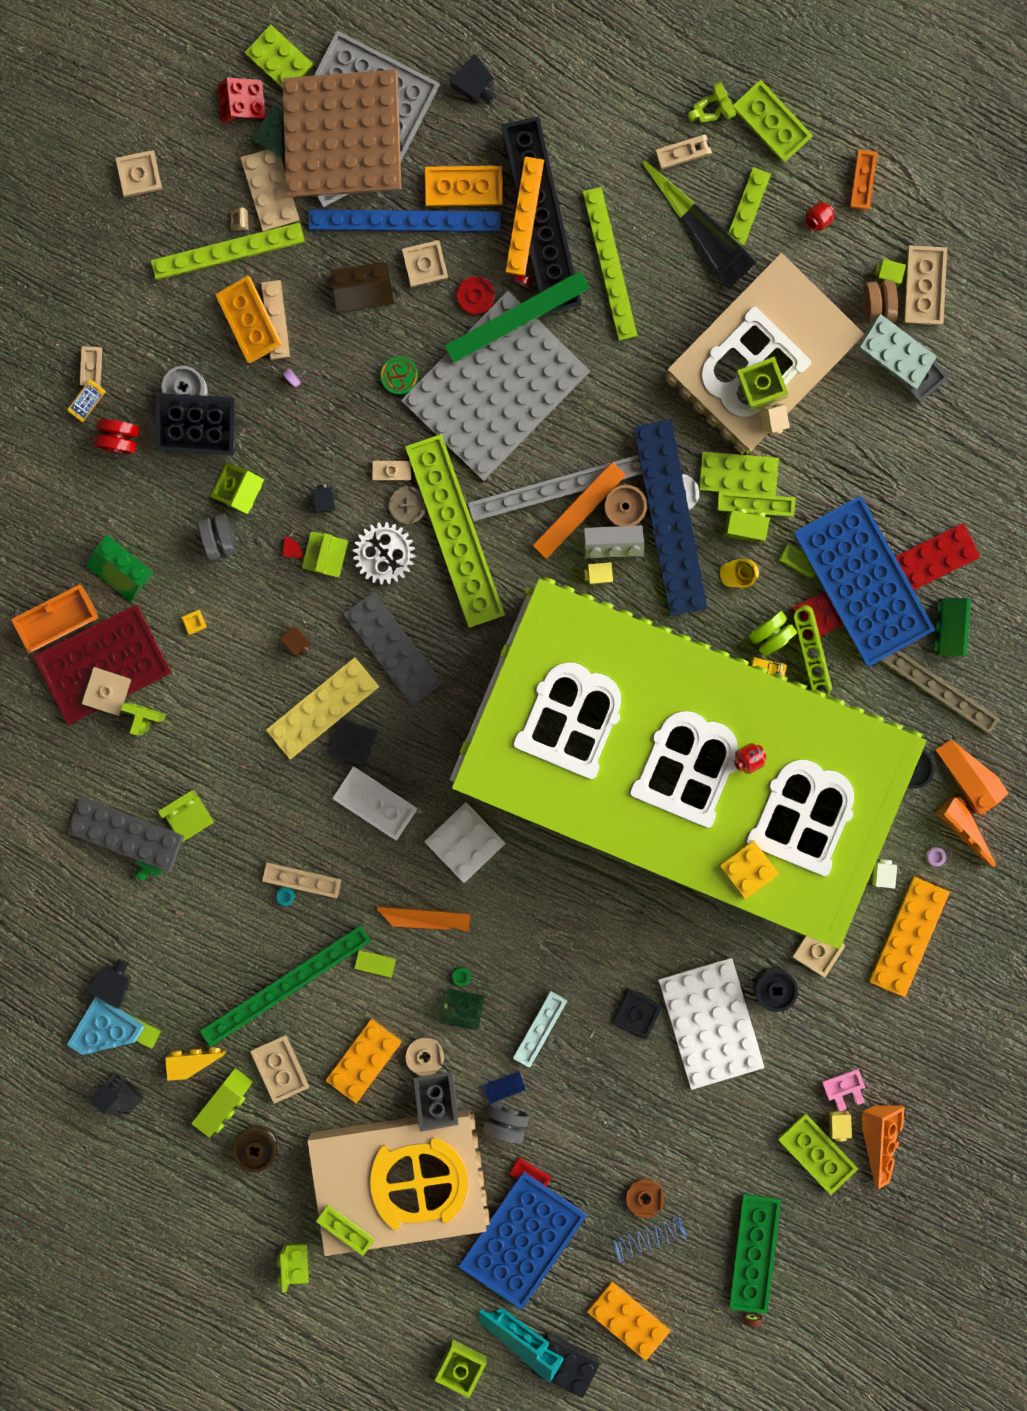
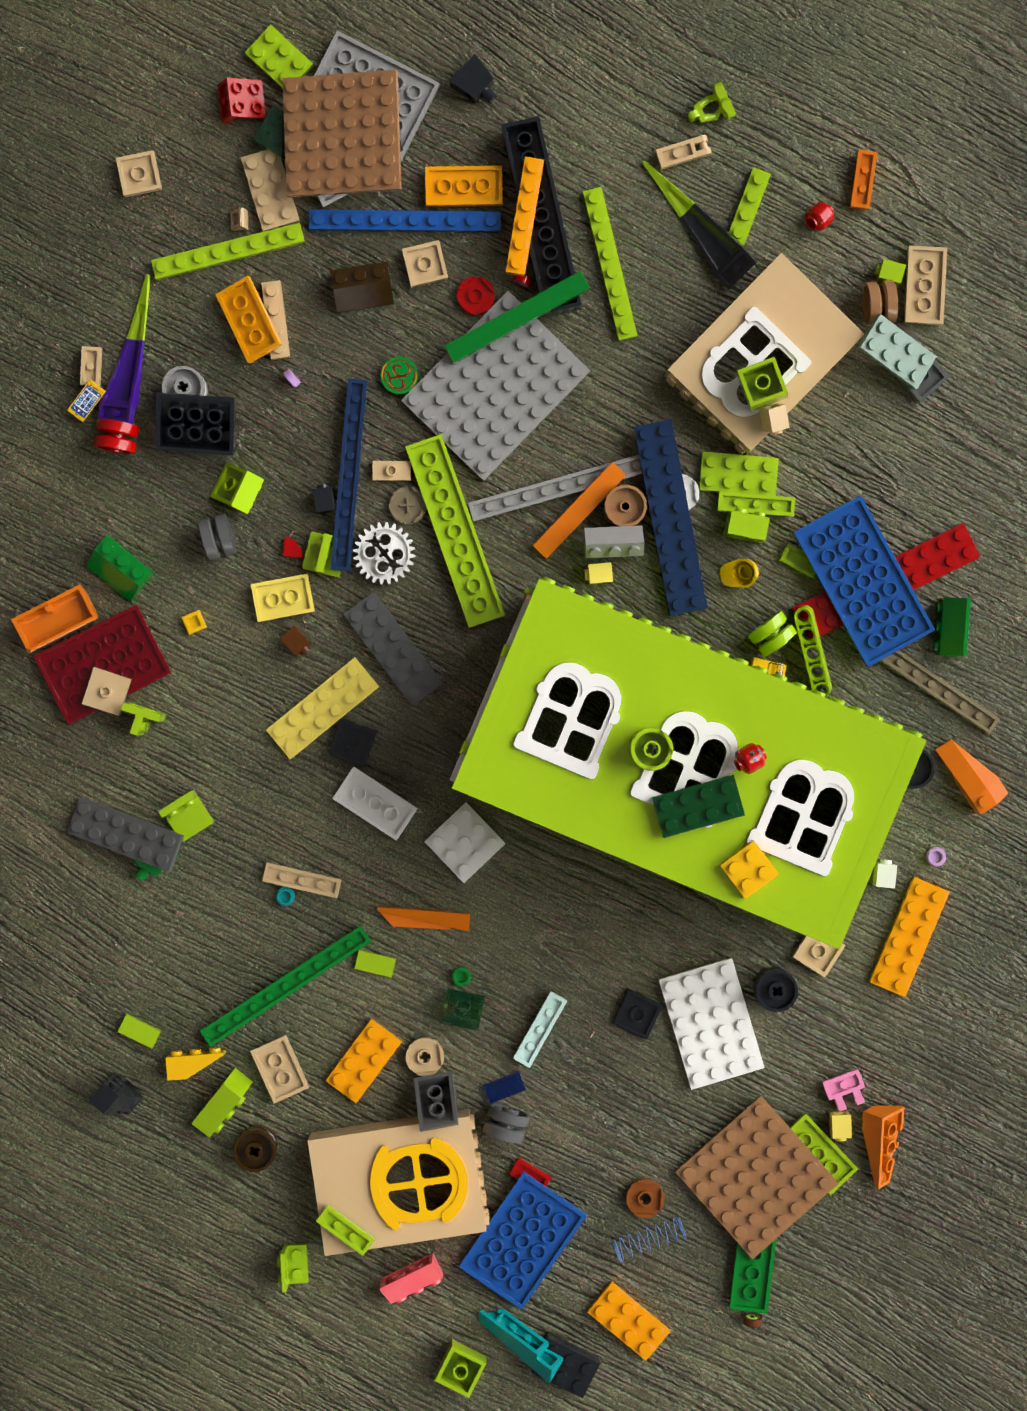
medium azure plate [67,996,145,1055] -> none
black torso [86,958,131,1008] -> none
lime plate [733,80,813,164] -> none
orange wedge [935,796,996,867] -> none
none -> dark purple plate [98,274,150,424]
none -> light yellow plate [251,574,315,622]
none -> dark blue plate [331,379,368,572]
none -> coral slope [380,1253,443,1304]
none -> lime brick [629,728,673,771]
none -> dark green plate [652,774,745,838]
none -> medium nougat plate [675,1095,839,1259]

